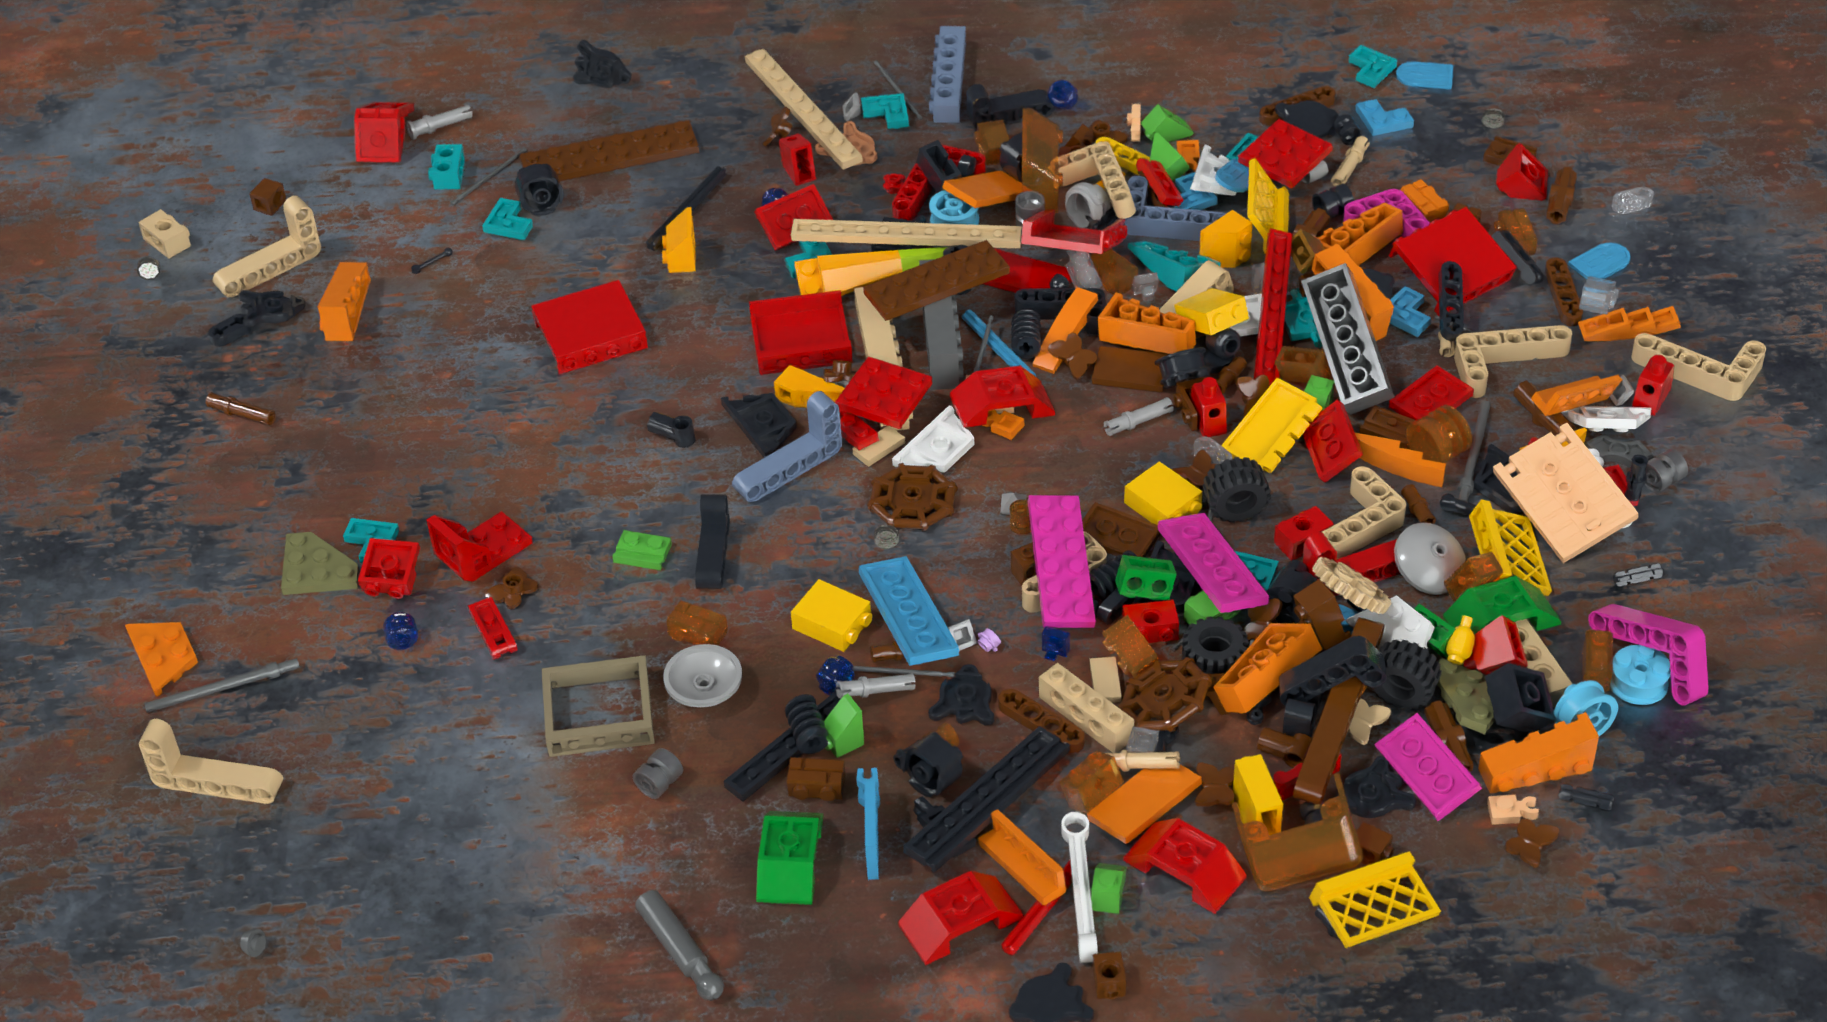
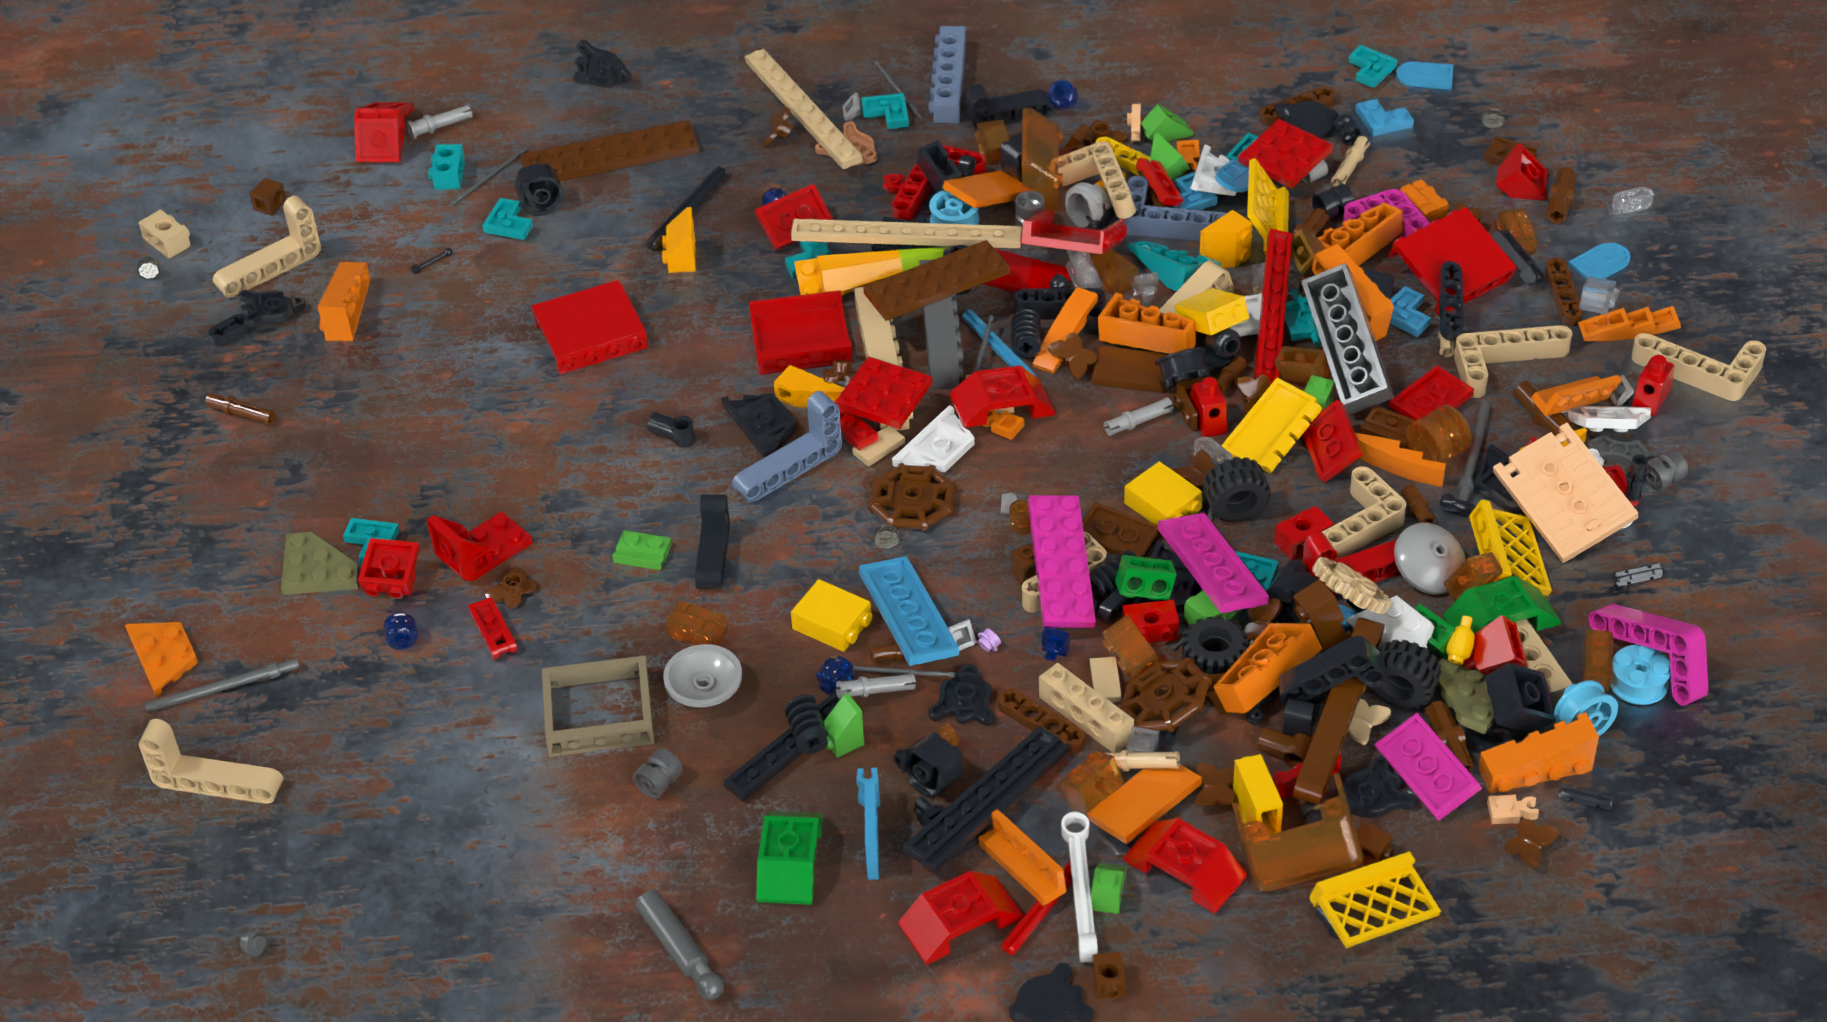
red torso [779,134,816,186] -> none
reddish brown brick [787,758,846,801] -> none

